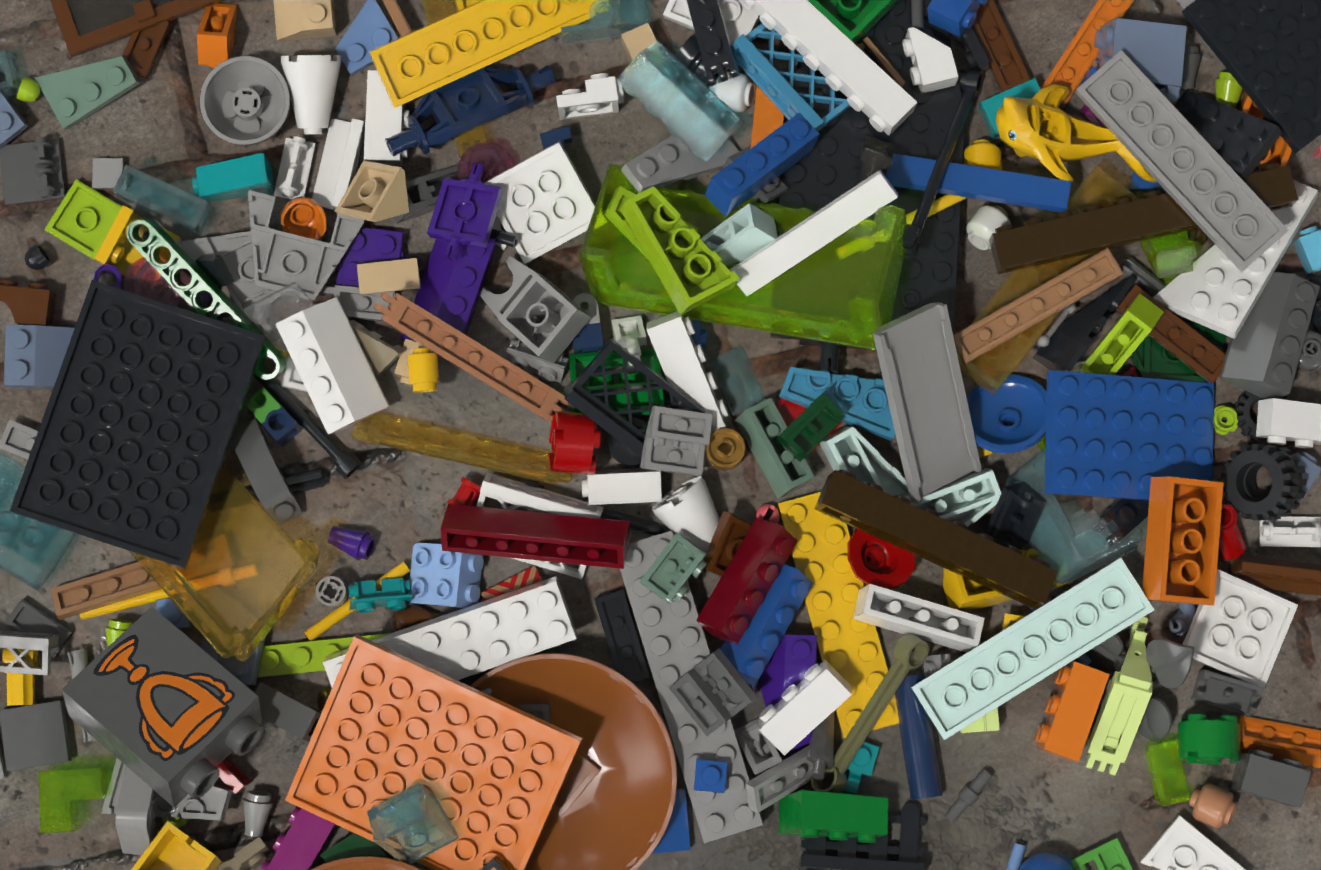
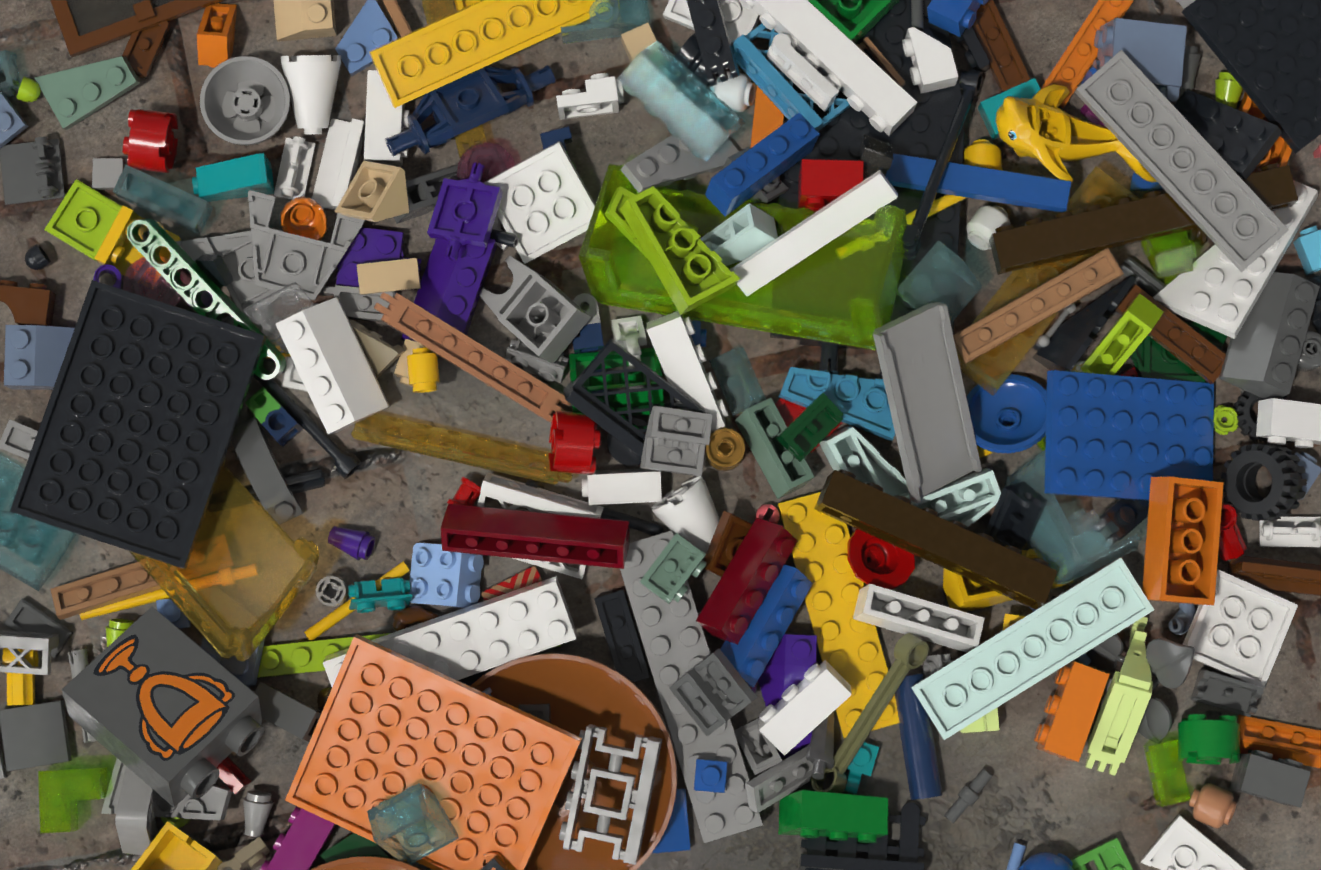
none -> red brick [123,109,178,173]
none -> light grey fence [559,724,662,865]
none -> white plate [767,33,839,112]
none -> red brick [798,159,863,215]
none -> clear light blue slope [896,240,982,323]

